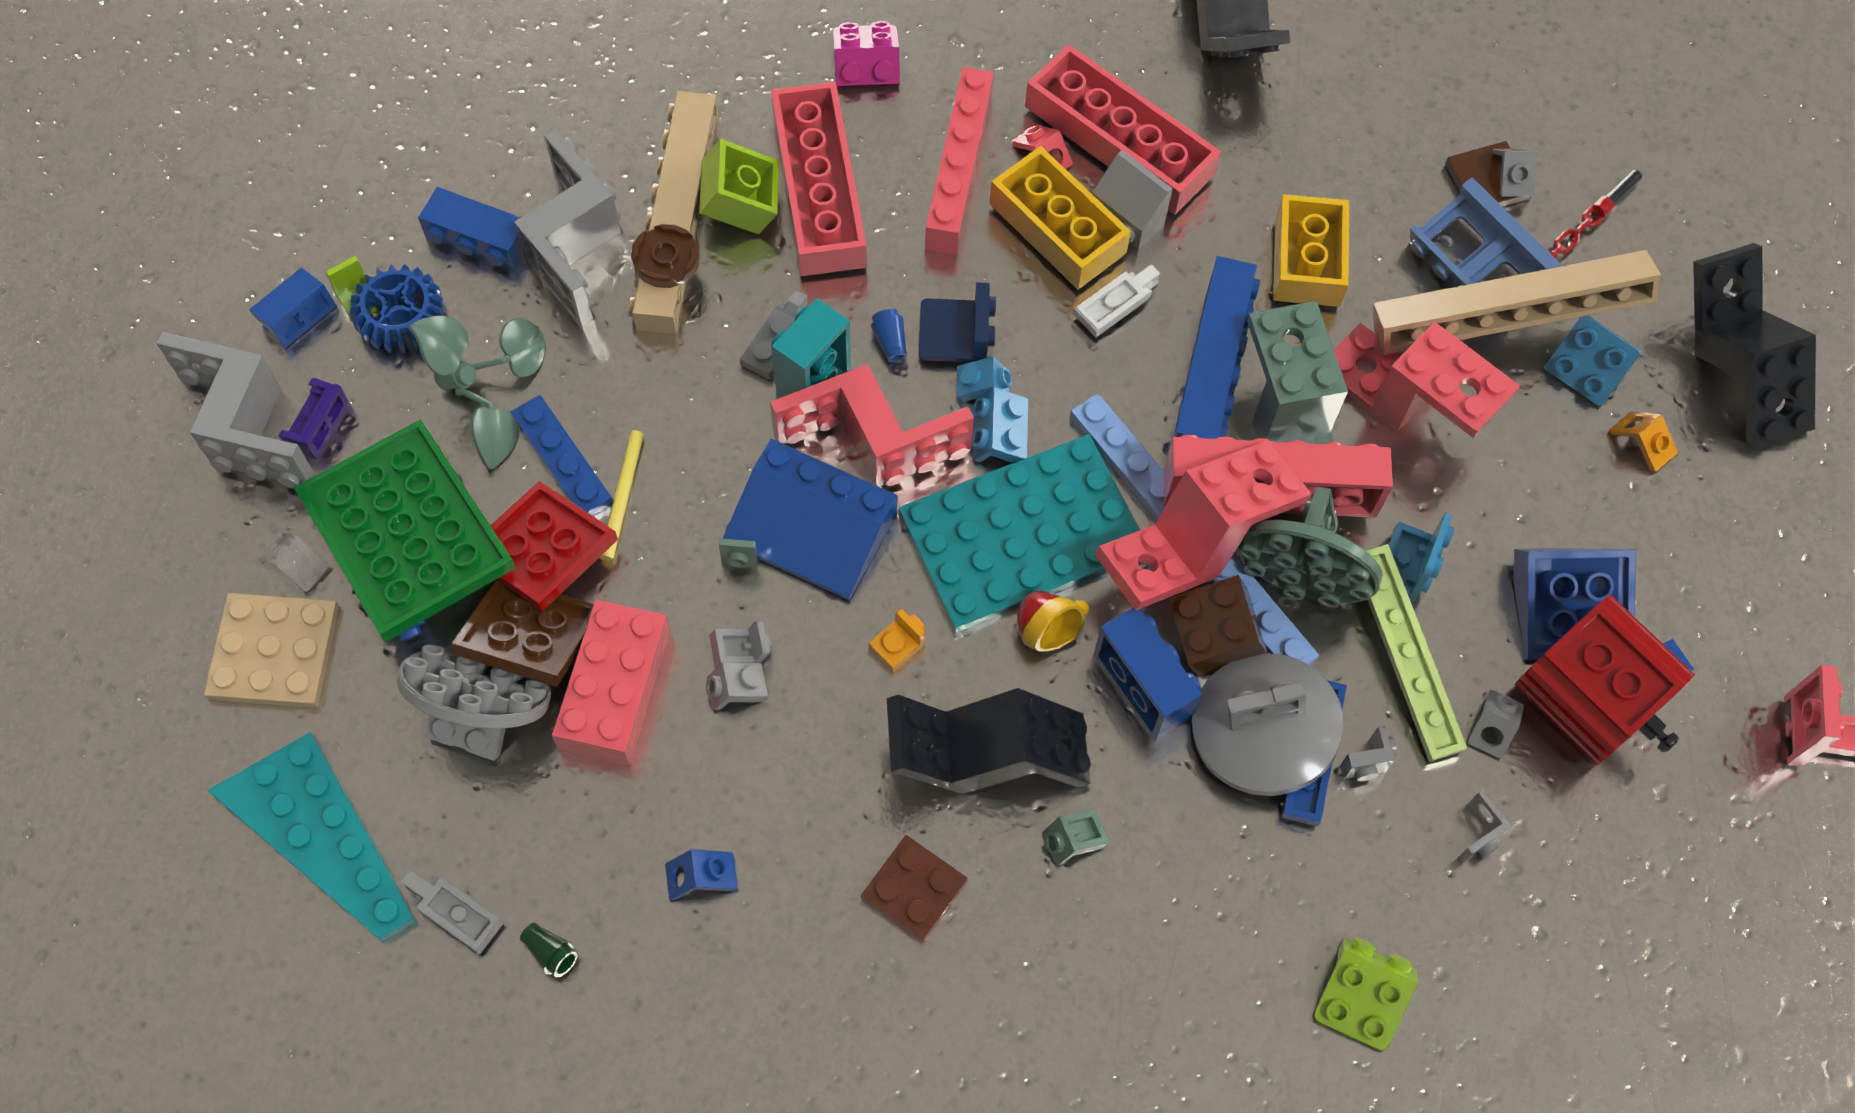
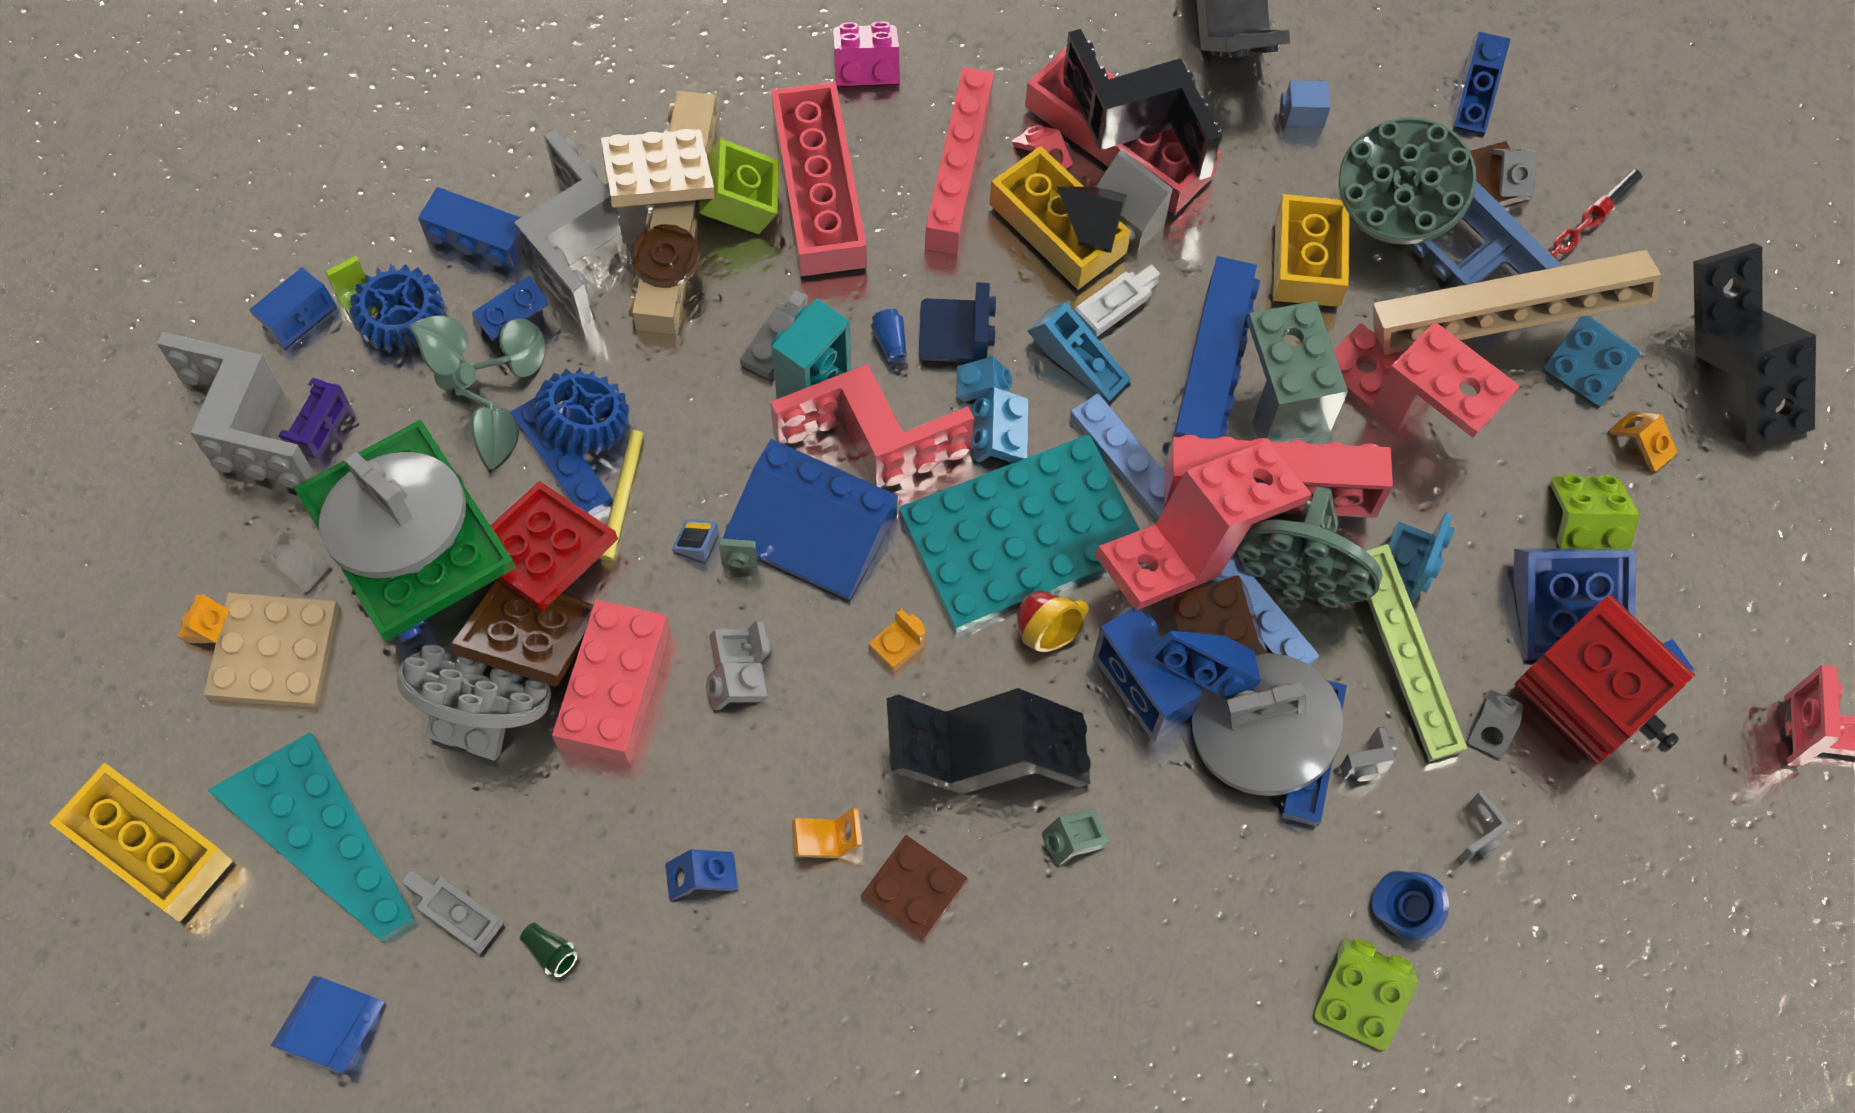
none -> yellow brick [49,762,233,923]
none -> light orange bracket [177,595,229,643]
none -> blue slope [270,976,385,1074]
none -> light grey bracket [319,452,466,578]
none -> blue bracket [472,276,548,340]
none -> blue gear [533,368,629,456]
none -> plate [601,129,714,207]
none -> slope [672,519,719,562]
none -> light orange bracket [792,808,862,858]
none -> dark azure slope [1027,302,1131,402]
none -> black slope [1057,186,1127,253]
none -> black bracket [1063,29,1222,180]
none -> blue slope [1147,631,1261,699]
none -> medium blue brick [1280,80,1330,127]
none -> sand green bracket [1338,117,1476,244]
none -> blue hat [1372,871,1449,941]
none -> blue slope [1453,32,1511,134]
none -> lime bracket [1550,474,1640,549]

